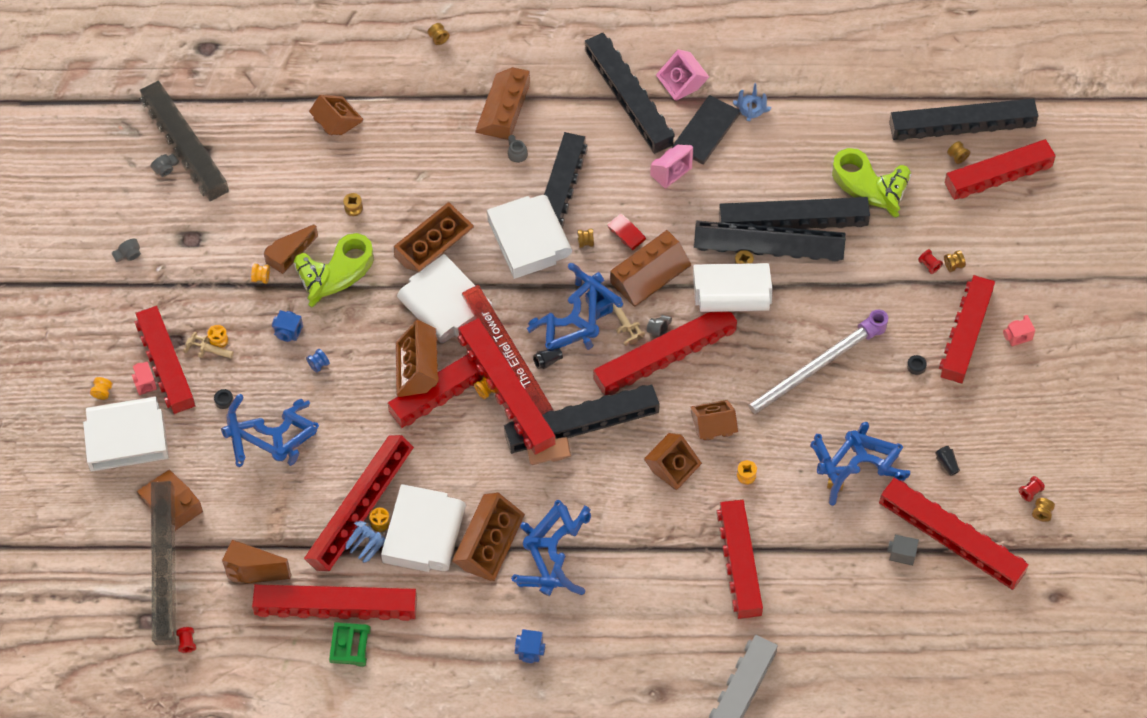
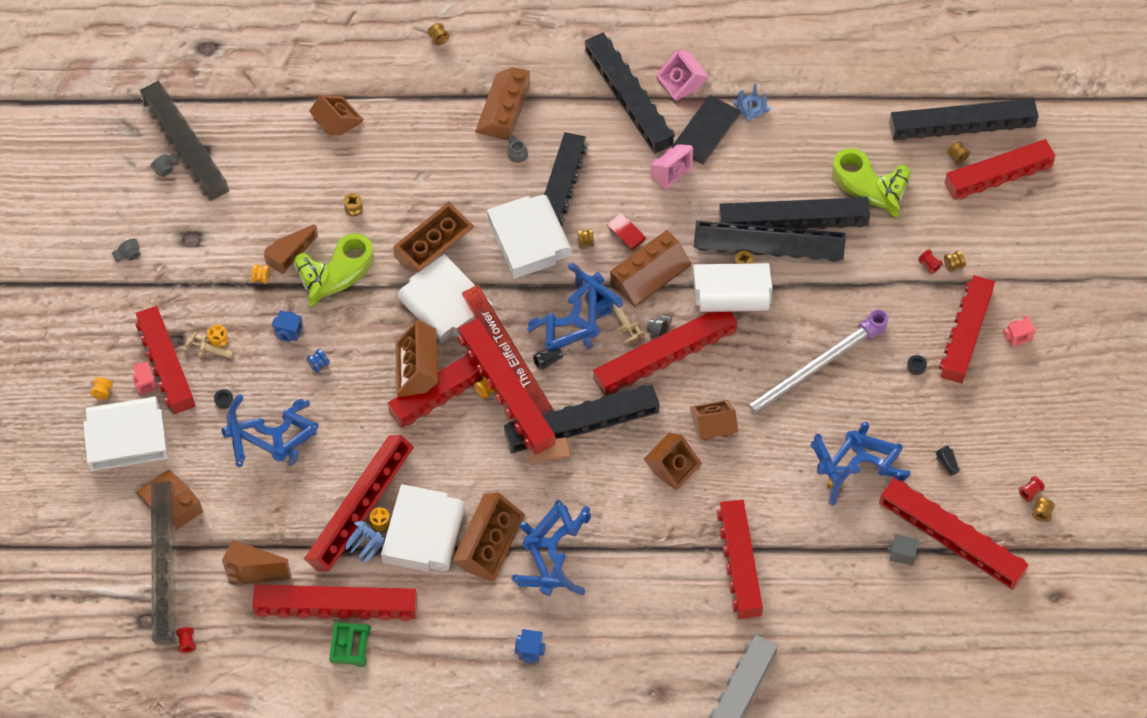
light orange wheel [737,460,757,485] -> none

